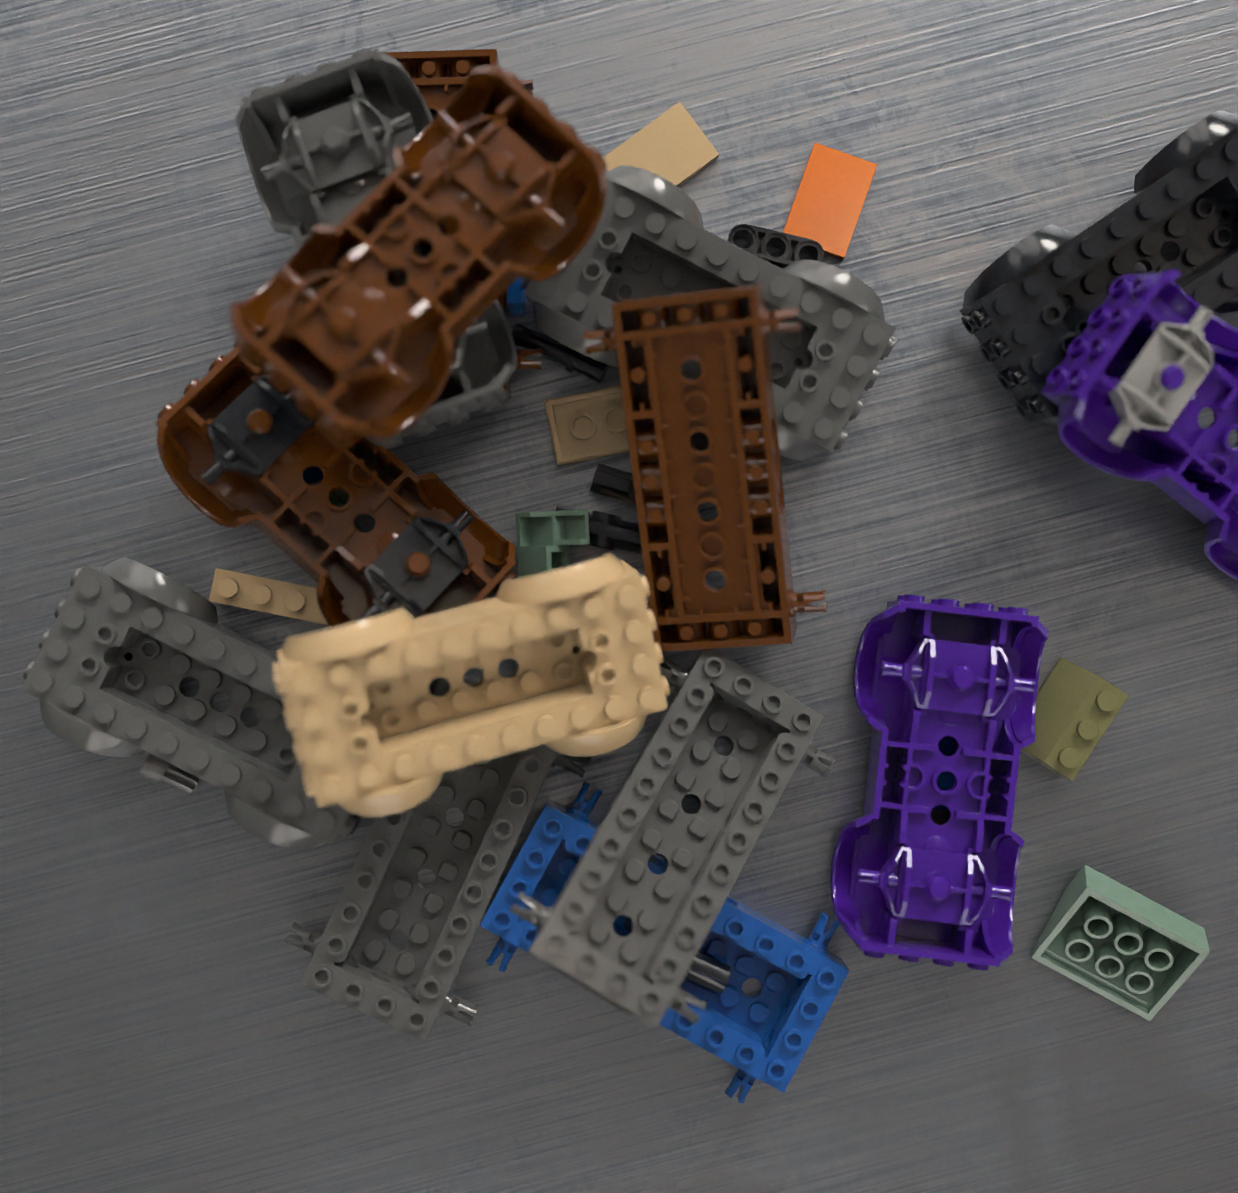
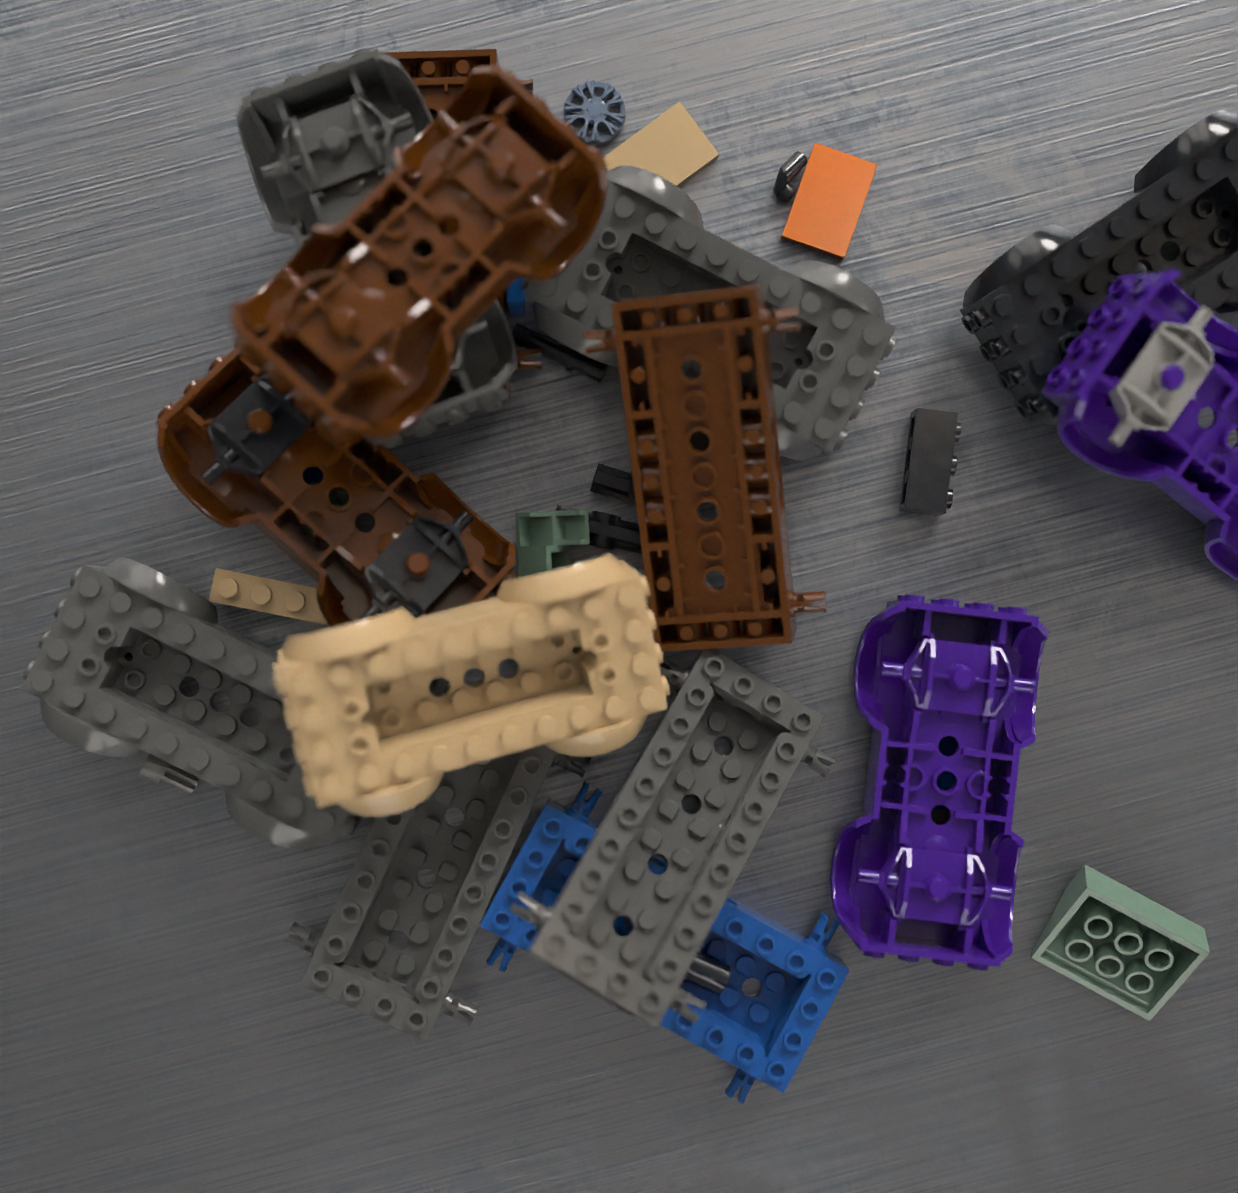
tan tile [544,385,630,467] -> none
black beam [727,224,824,269] -> none
olive slope [1020,657,1129,781] -> none
none -> sand blue wheel [564,80,625,145]
none -> black arm [773,151,807,203]
none -> black brick [899,408,961,516]

